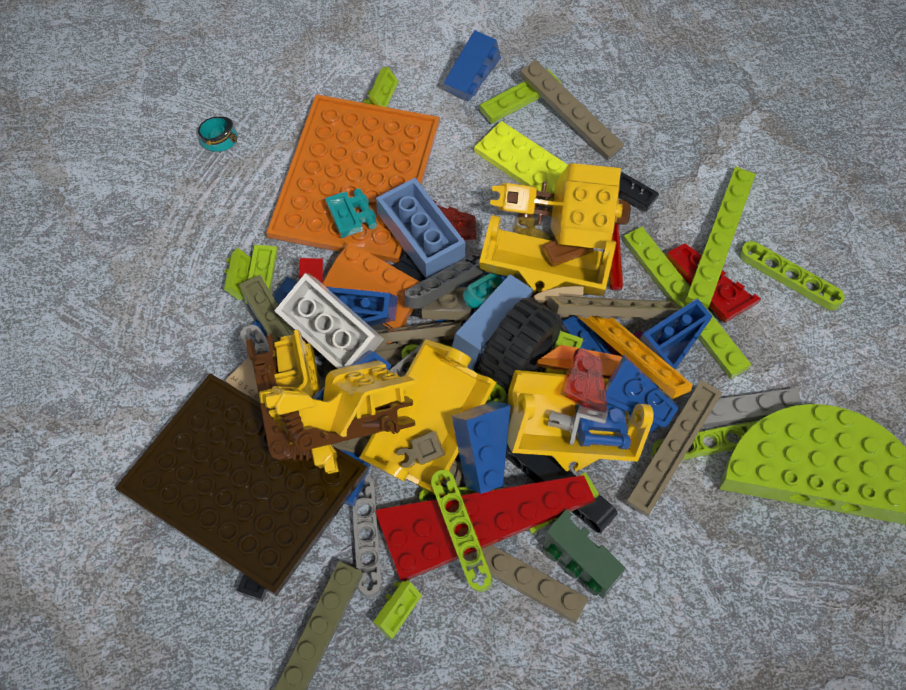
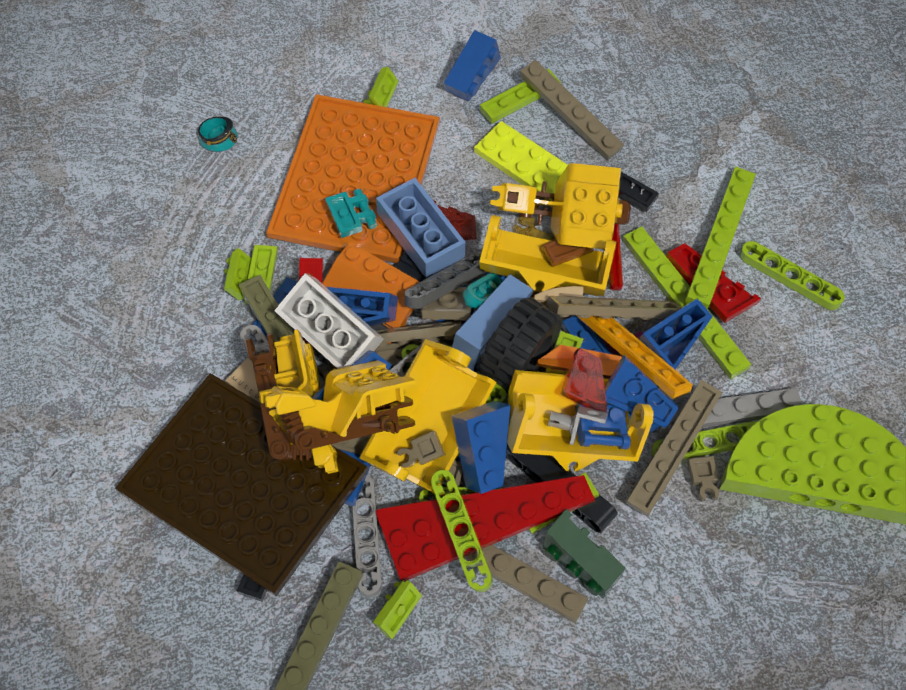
none -> dark tan plate [687,456,719,502]

